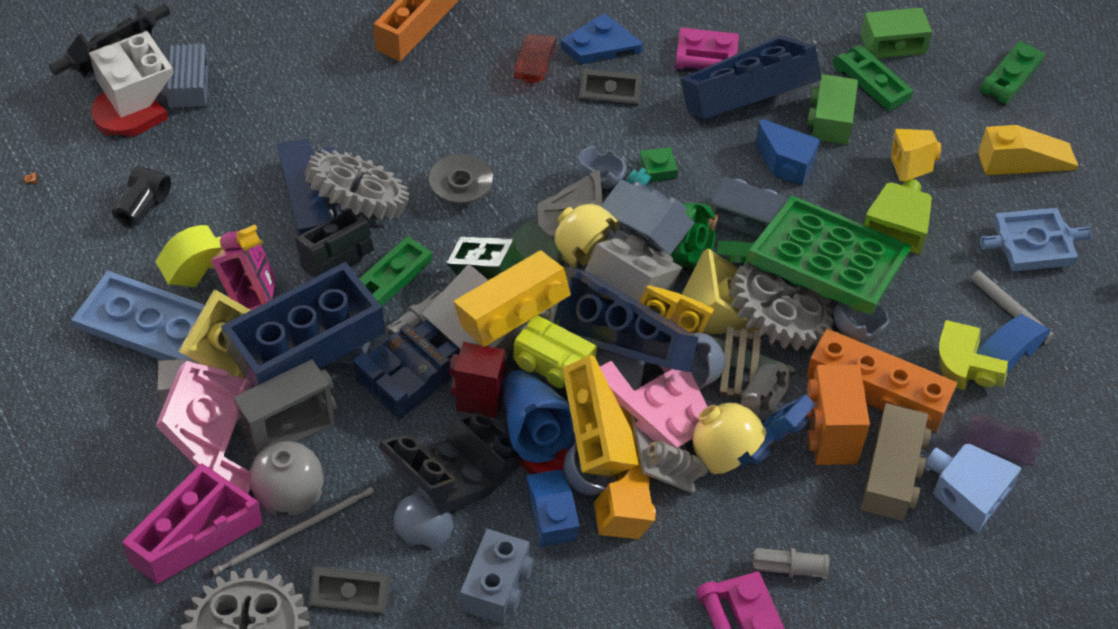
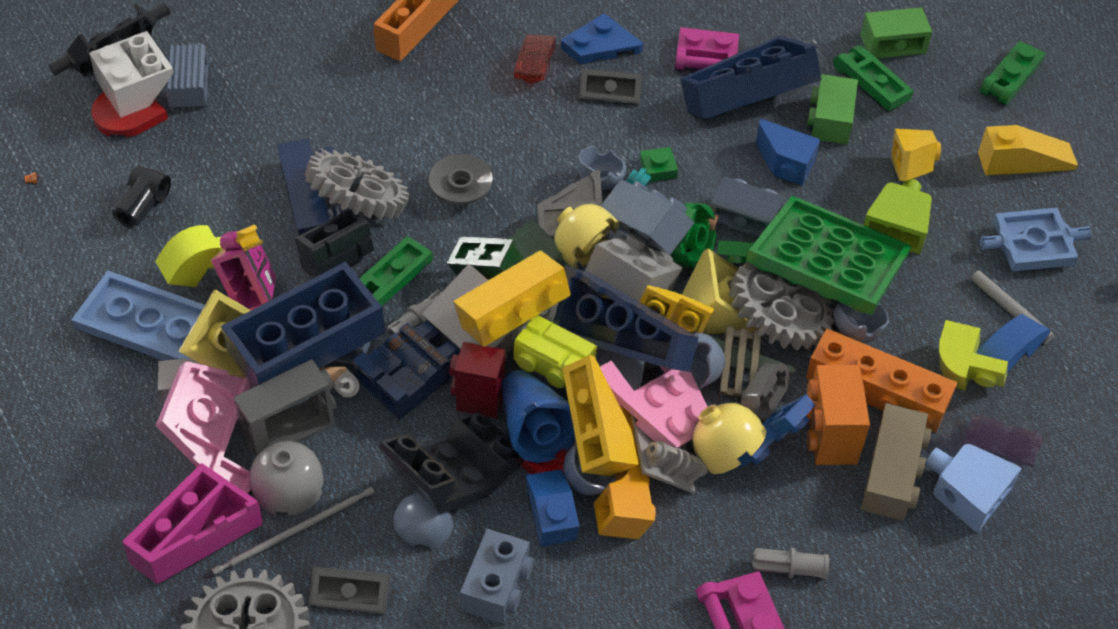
none -> white arm [319,367,359,398]

